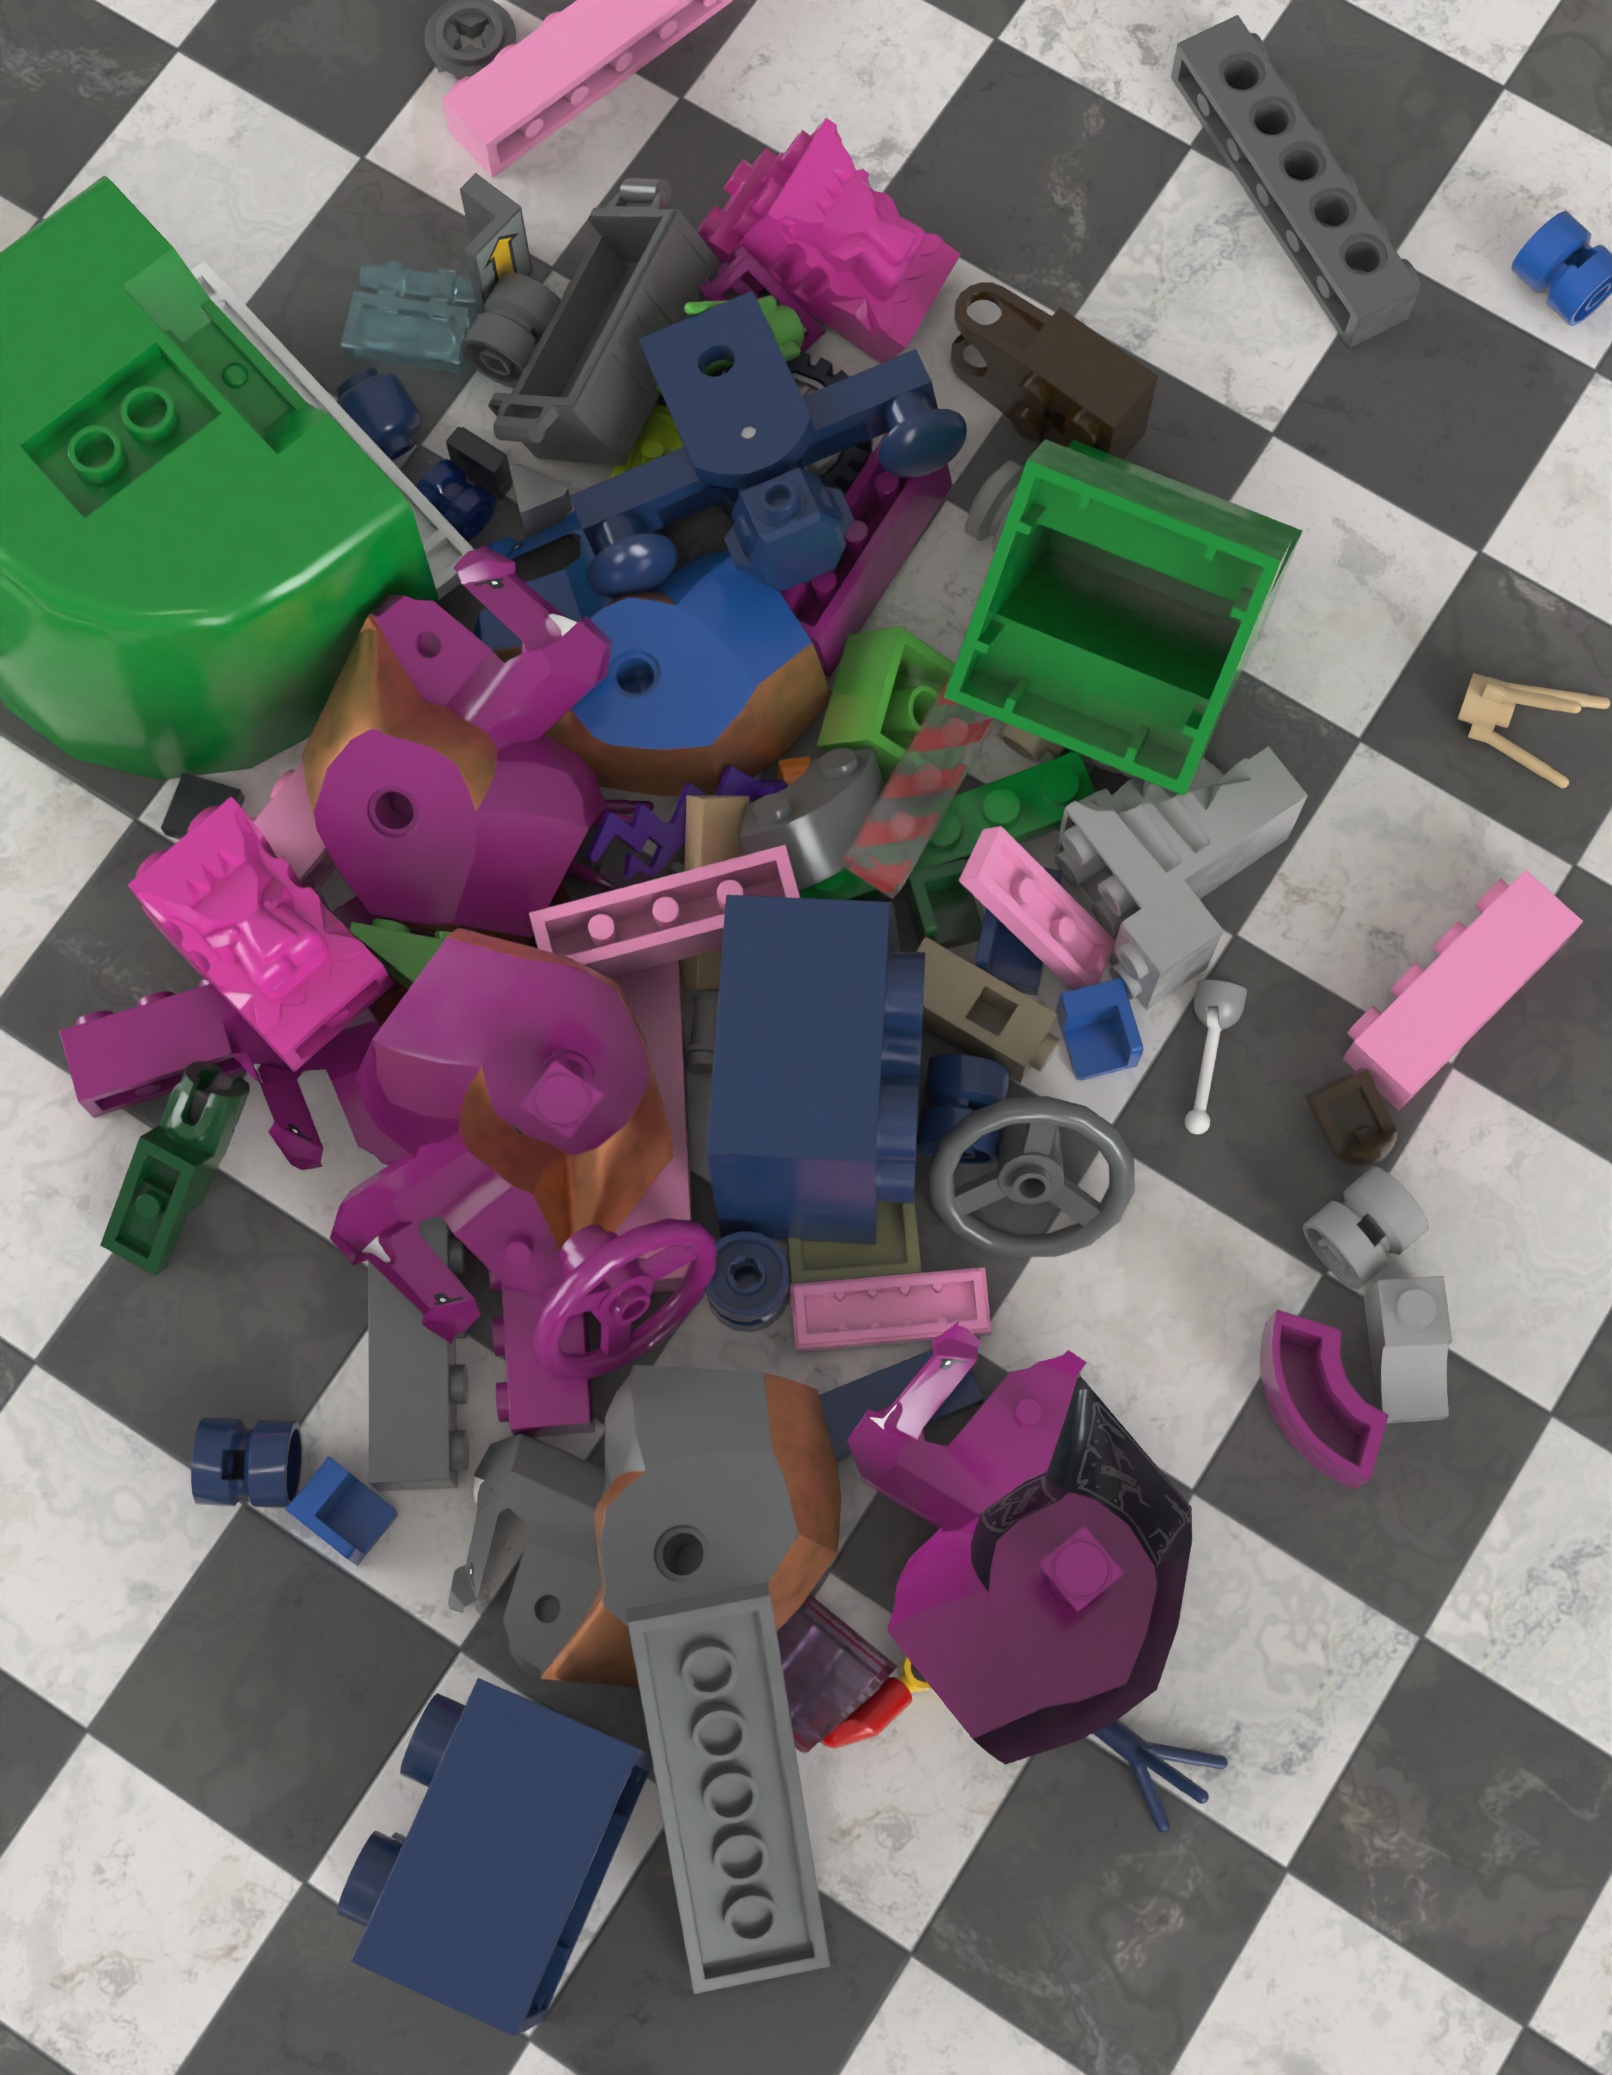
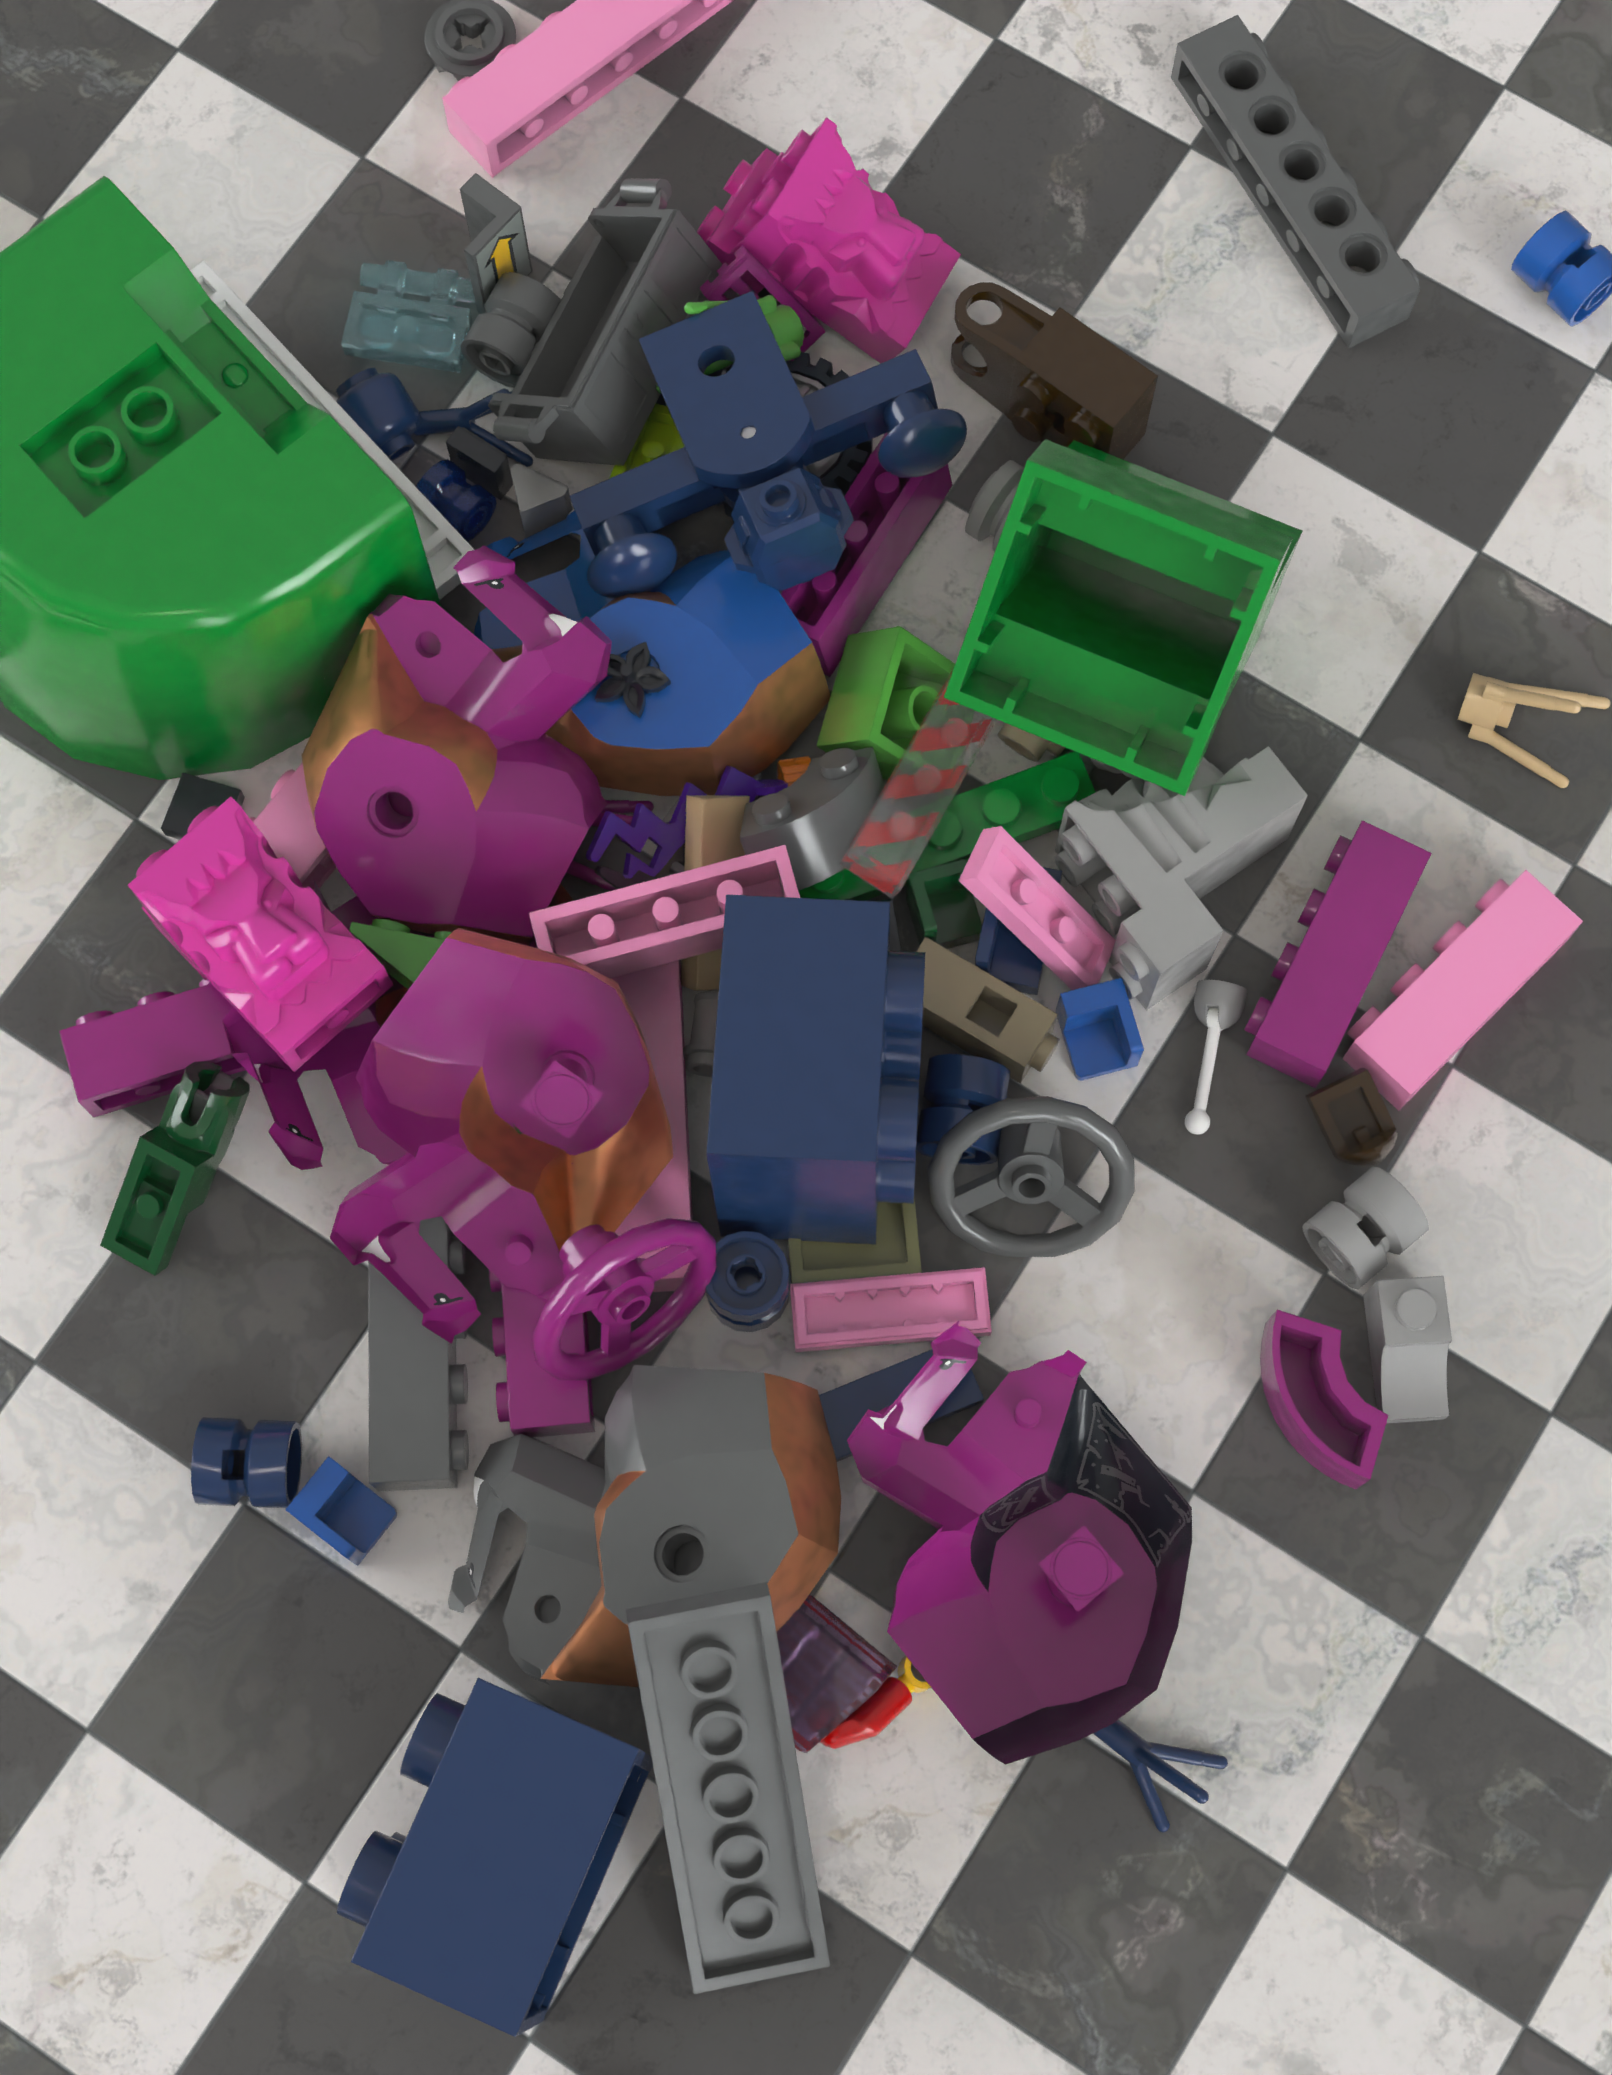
none -> dark blue plant [414,388,533,467]
none -> black plant [595,642,671,718]
none -> magenta brick [1244,820,1432,1088]

